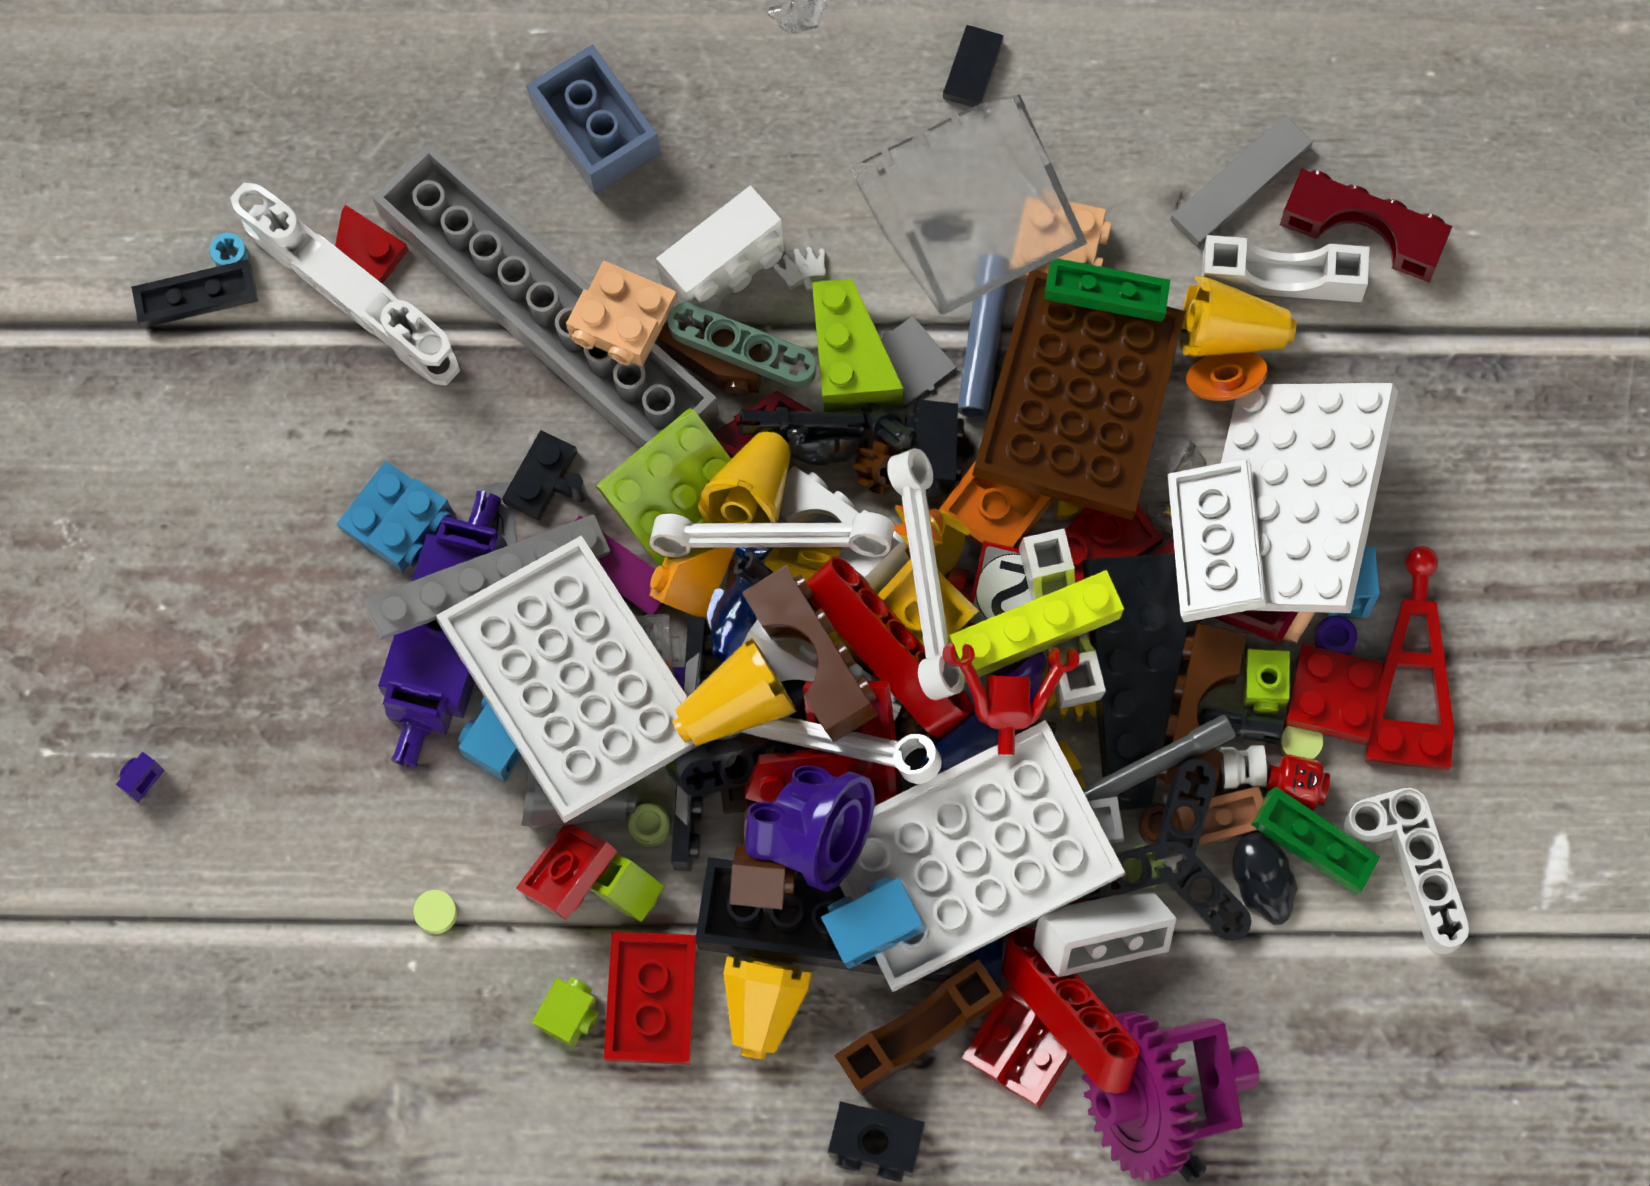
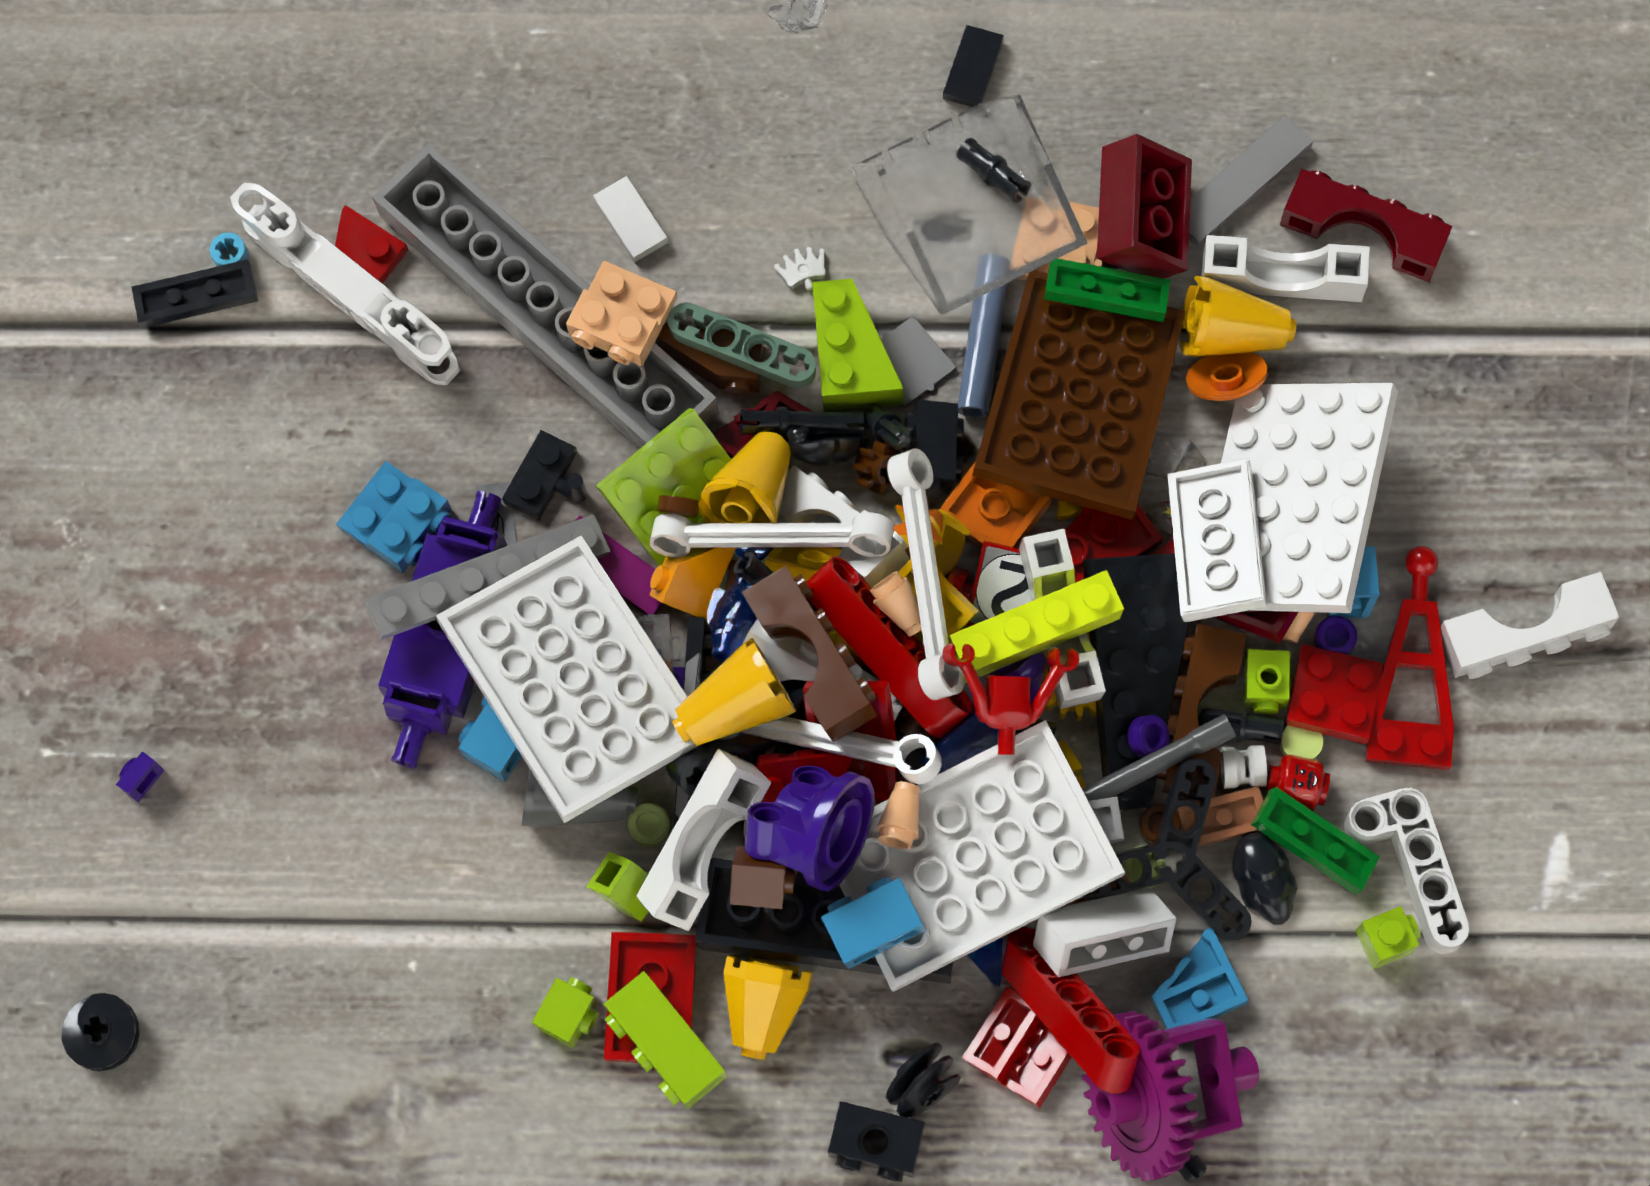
yellowish green tile [413,890,457,934] -> none
red plate [516,824,618,920] -> none
sand blue brick [526,44,661,194] -> none
white brick [656,185,785,322] -> none
reddish brown arch [834,959,1004,1096] -> none
none -> black piece [61,993,140,1072]
none -> white tile [593,176,668,263]
none -> lime brick [604,971,728,1110]
none -> white arch [636,749,771,931]
none -> reddish brown tile [657,495,699,518]
none -> light nougat cone [870,571,922,637]
none -> light nougat cone [876,782,920,849]
none -> black piece [886,1042,961,1118]
none -> black pin [956,138,1031,203]
none -> dark red brick [1097,134,1192,279]
none -> dark purple tile [1128,715,1169,758]
none -> dark azure wing [1151,927,1248,1029]
none -> lime brick [1356,906,1421,970]
none -> white arch [1440,572,1619,679]

